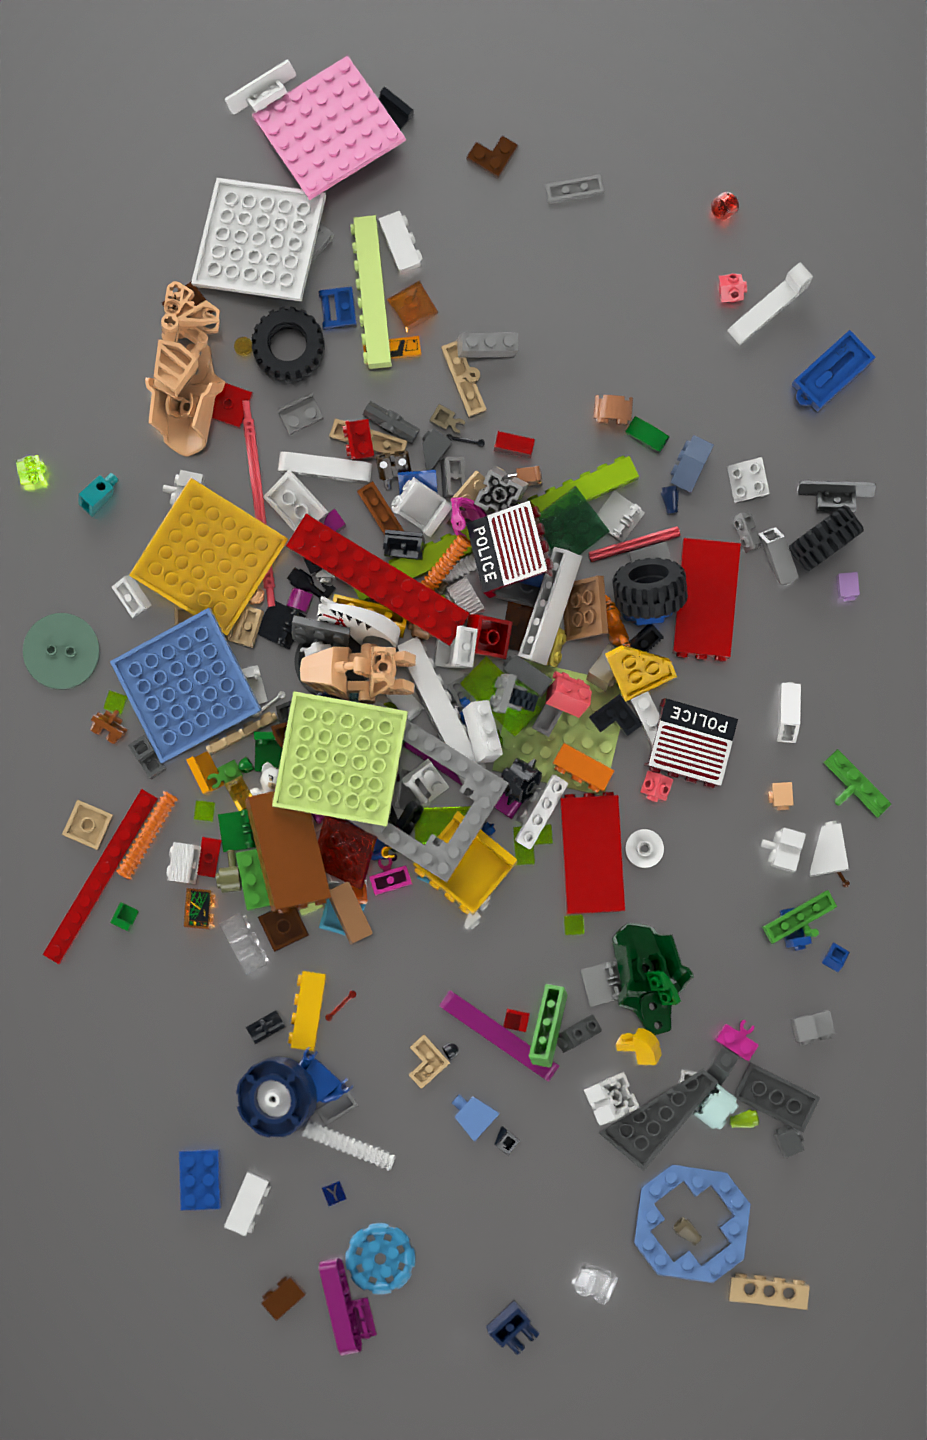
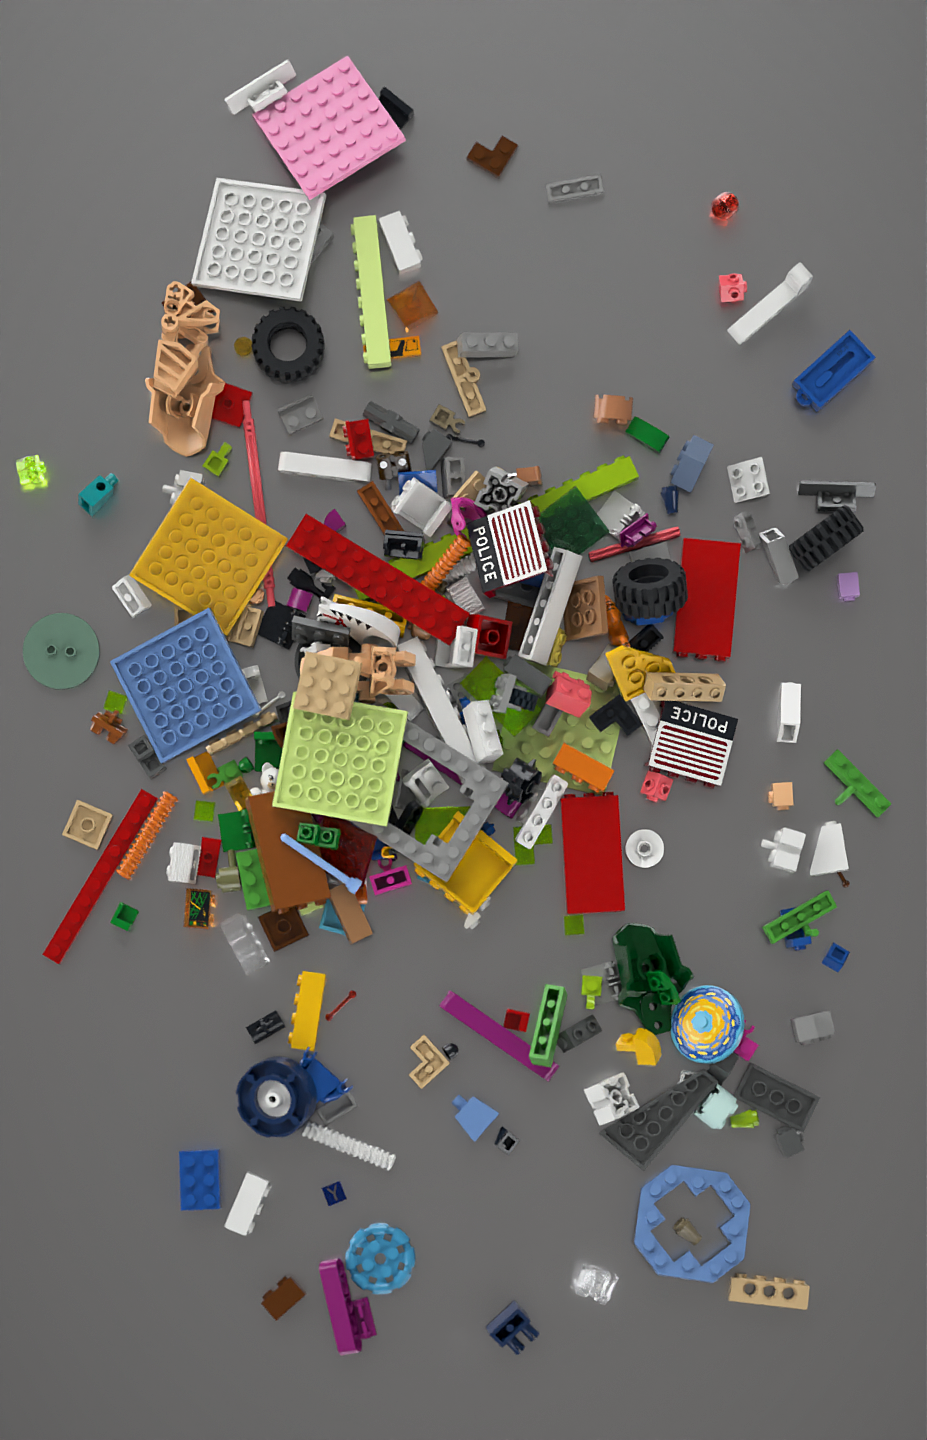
white plate [263,470,328,532] -> none
blue plate [318,286,356,329] -> none
red panel [494,431,535,459] -> none
none -> lime plate [202,442,232,477]
none -> light blue piece [281,834,362,894]
none -> tan plate [293,651,363,720]
none -> green slope [296,823,341,849]
none -> lime plate [581,975,602,1010]
none -> magenta hinge [620,513,657,547]
none -> tan brick [643,672,726,702]
none -> dish [670,985,745,1064]

